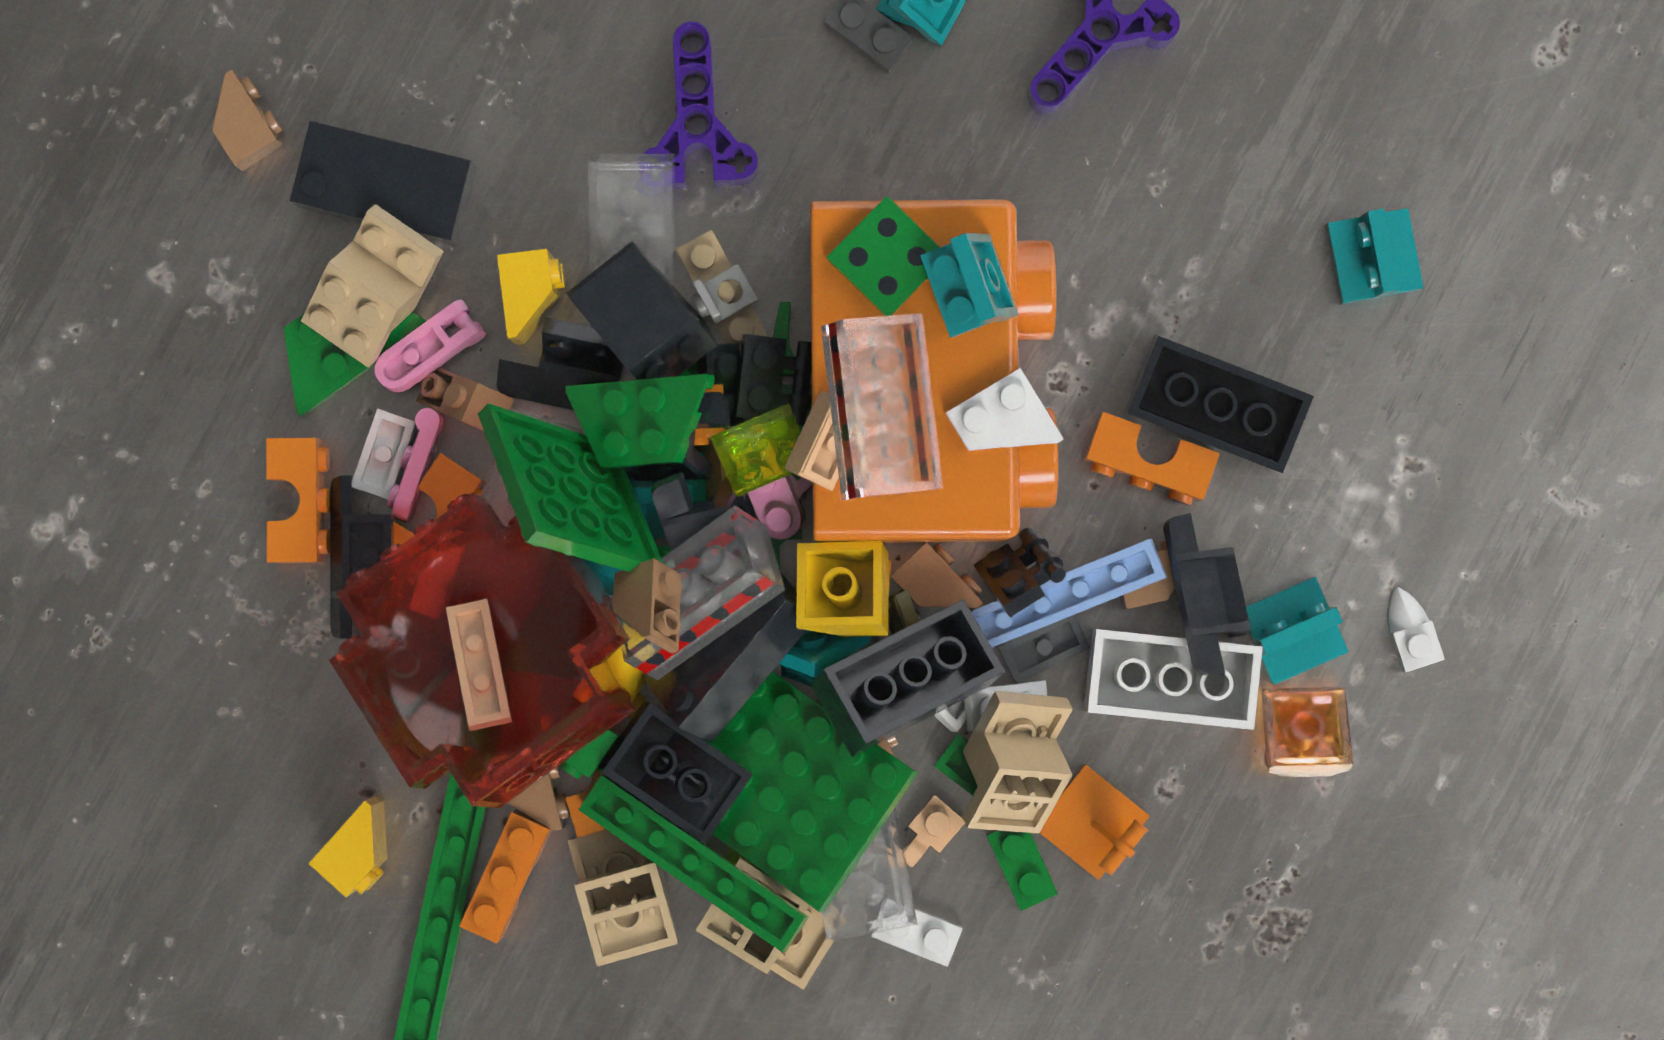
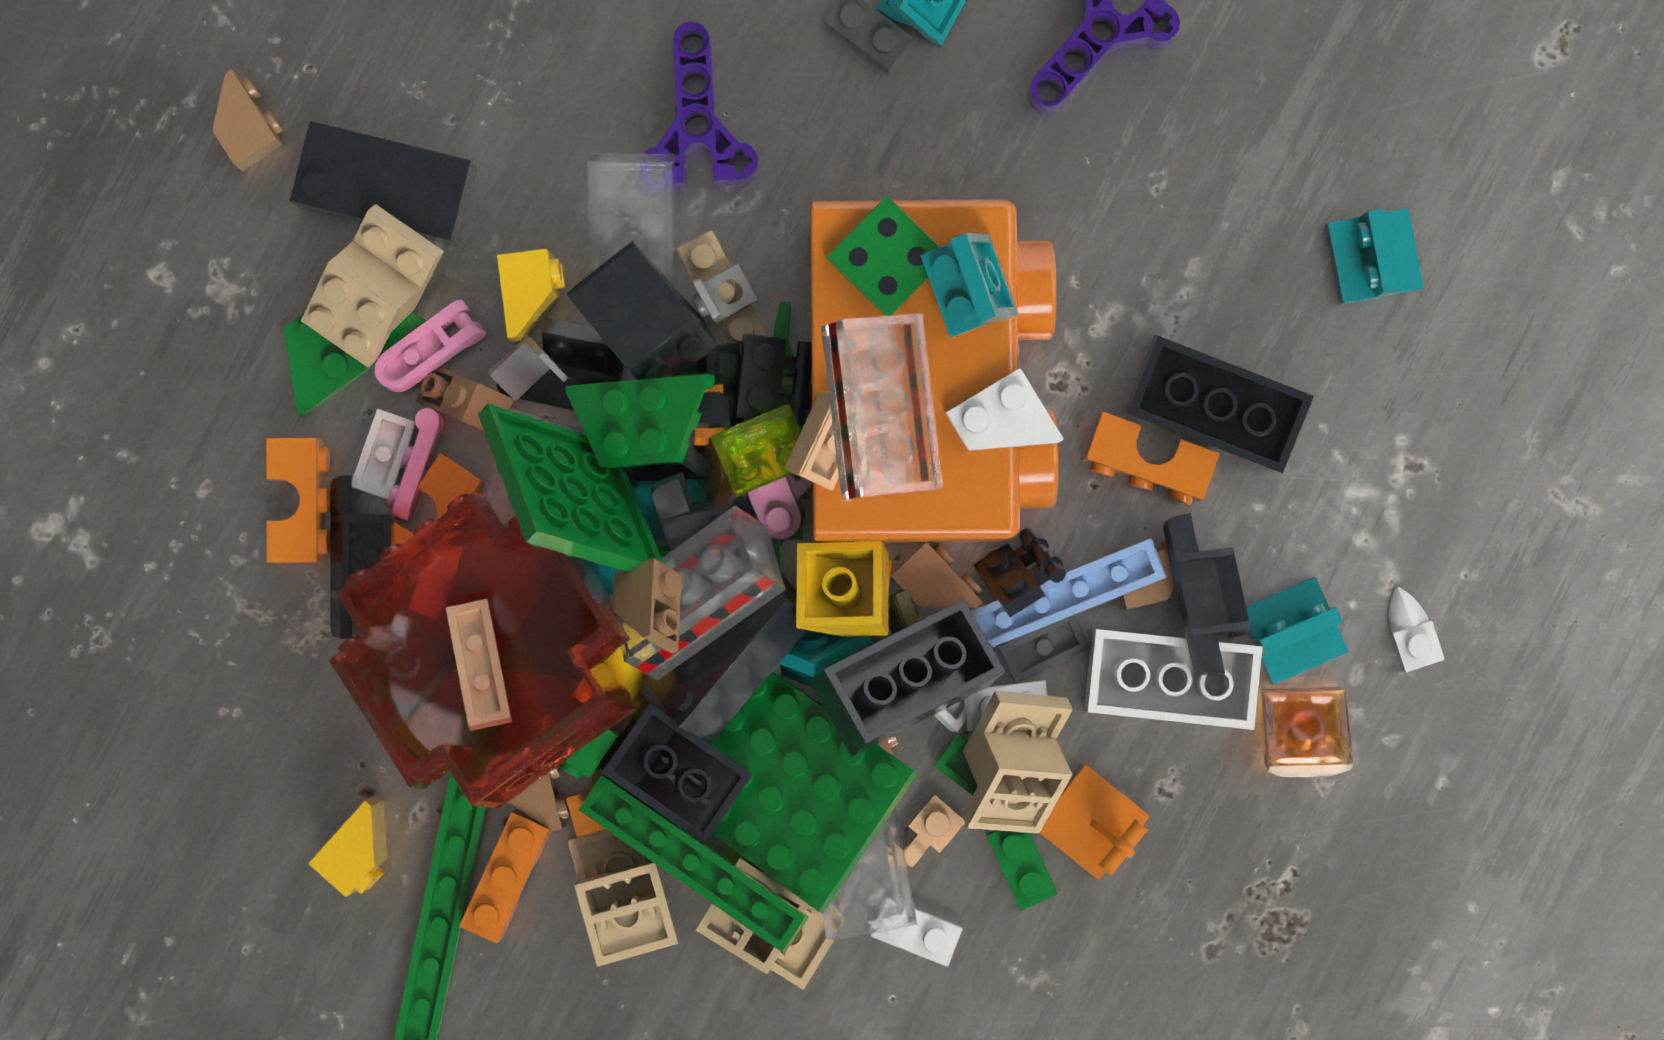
none -> light grey bracket [488,335,568,401]

